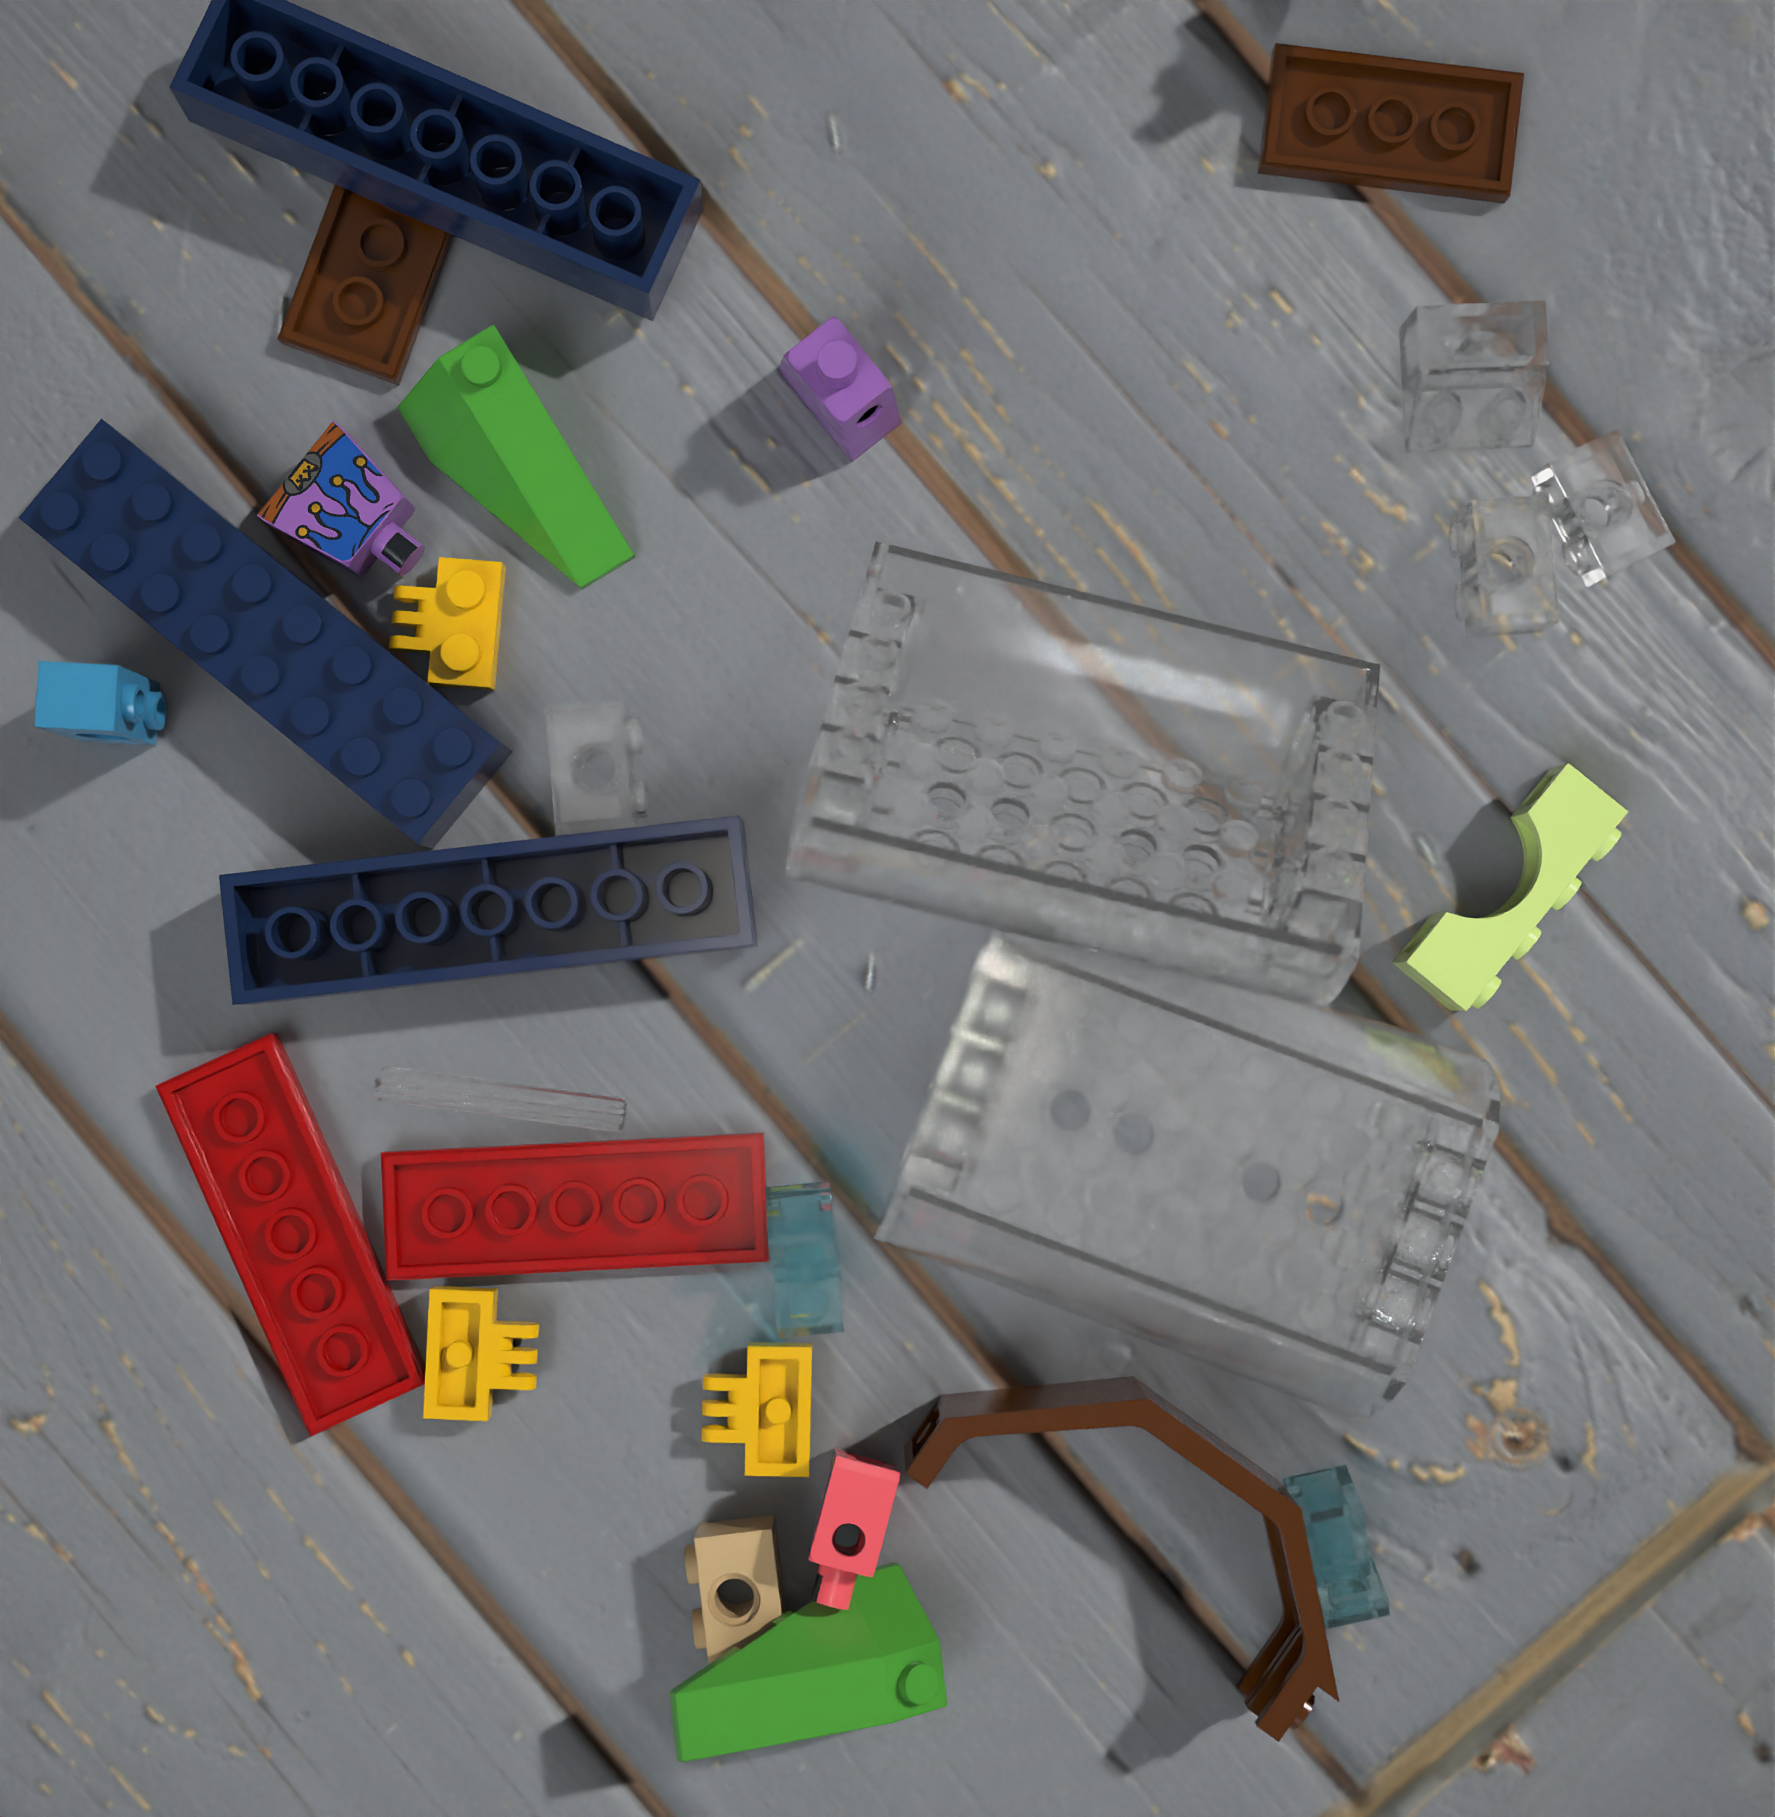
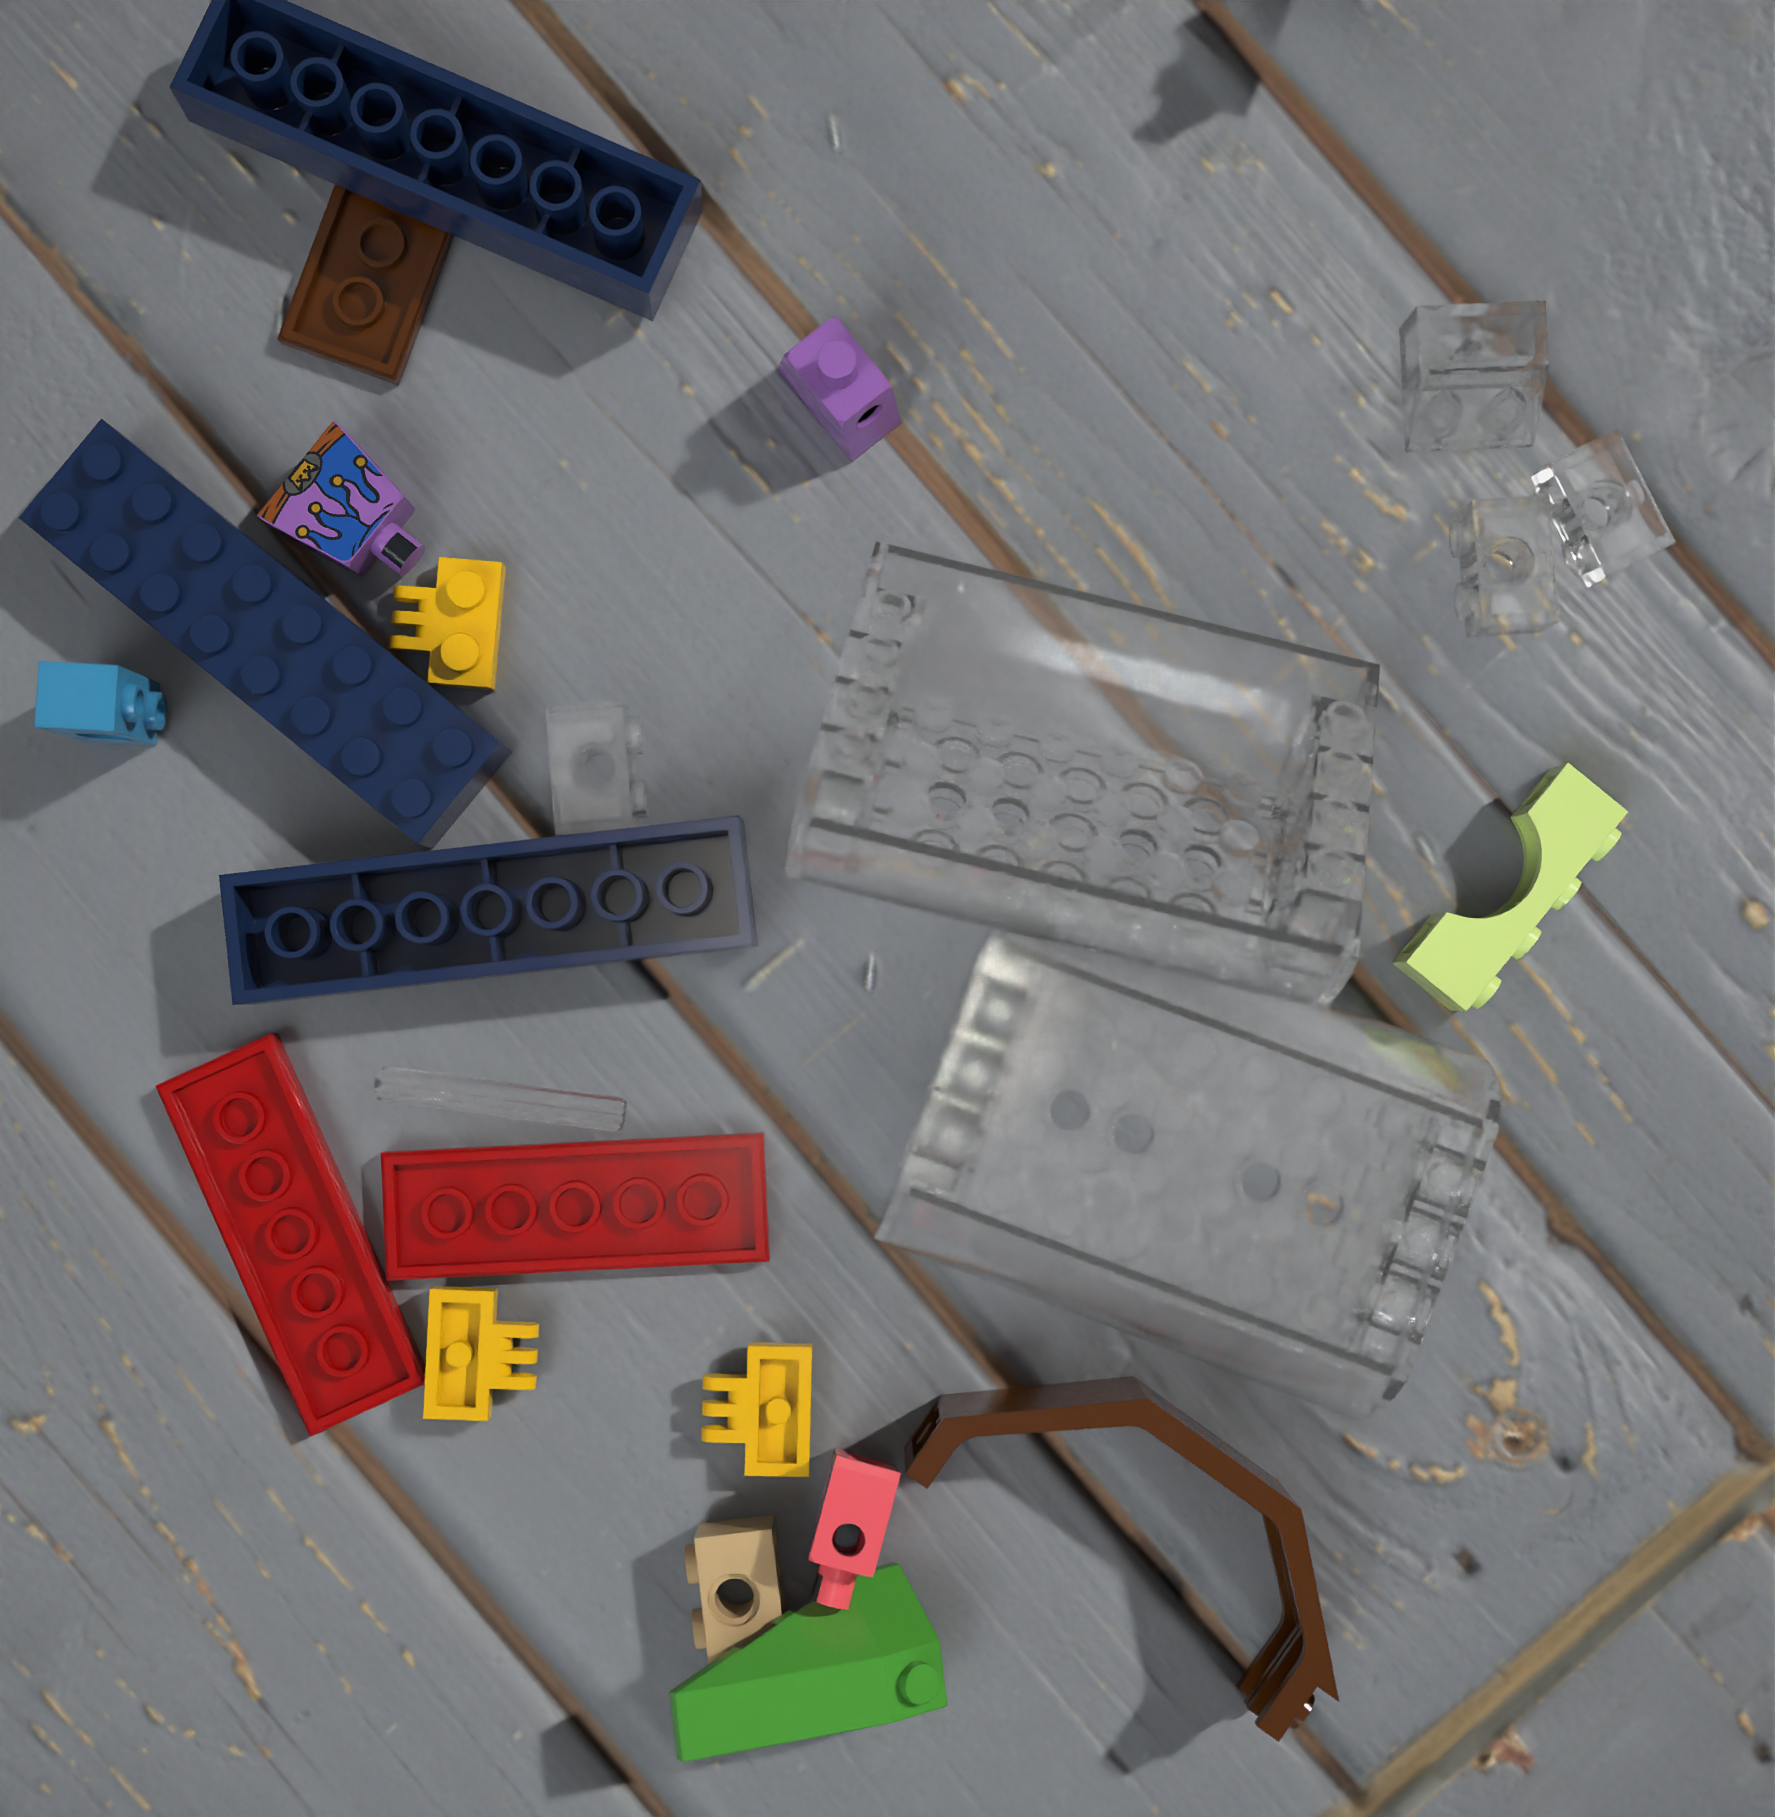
bright green wedge [397,324,636,590] -> none
clear light blue brick [765,1181,844,1338] -> none
reddish brown tile [1257,43,1524,203] -> none
clear light blue brick [1283,1464,1390,1630] -> none

